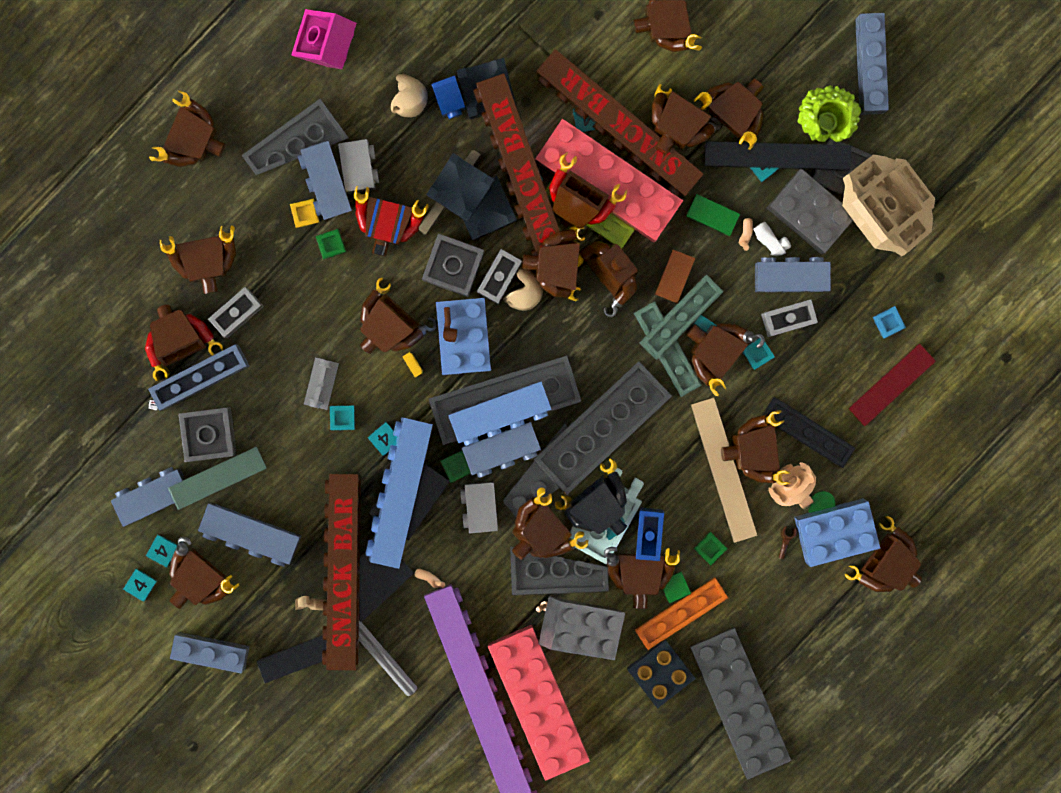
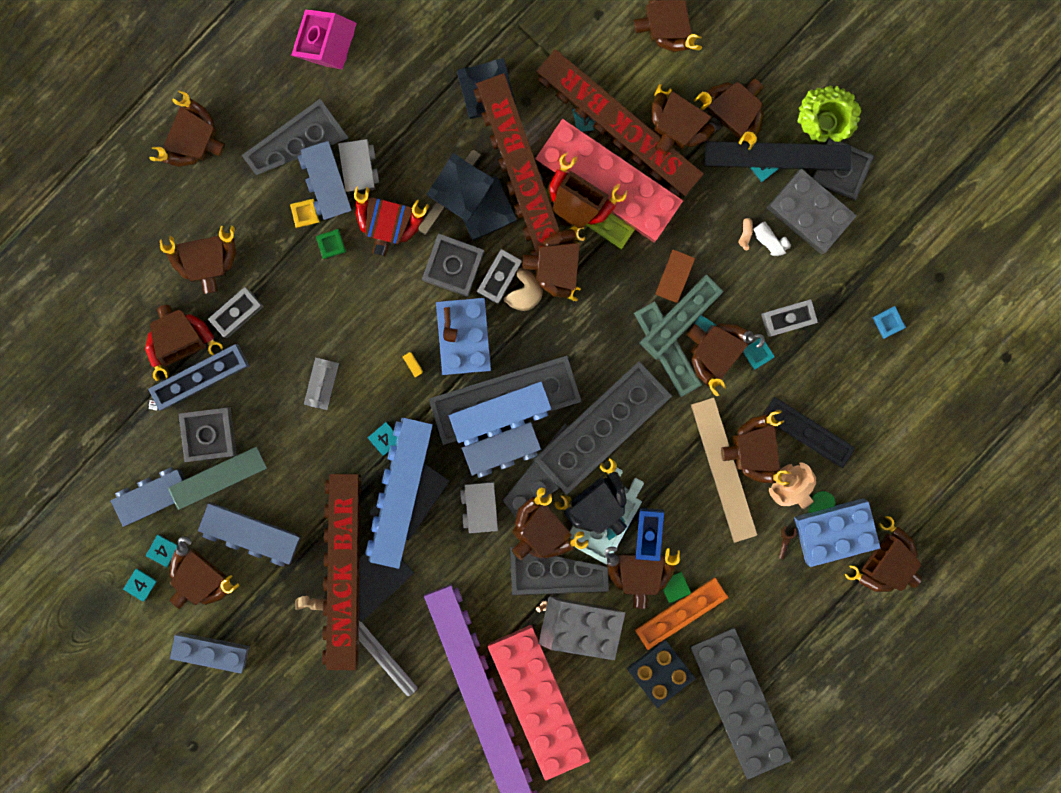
black tile [256,635,327,683] -> none
teal tile [330,405,355,430] -> none
reddish brown torso [360,278,437,354] -> none
tan helmet [391,74,428,117] -> none
light nougat piece [415,569,445,588] -> none
blue slope [432,76,466,119] -> none
green tile [441,451,471,483] -> none
reddish brown torso [578,241,638,317] -> none
green tile [686,194,740,237] -> none
green tile [693,531,728,565] -> none
sand blue brick [755,257,831,292] -> none
tan piece [842,155,935,256] -> none
dark red tile [848,344,936,426] -> none
sand blue brick [856,13,889,115] -> none

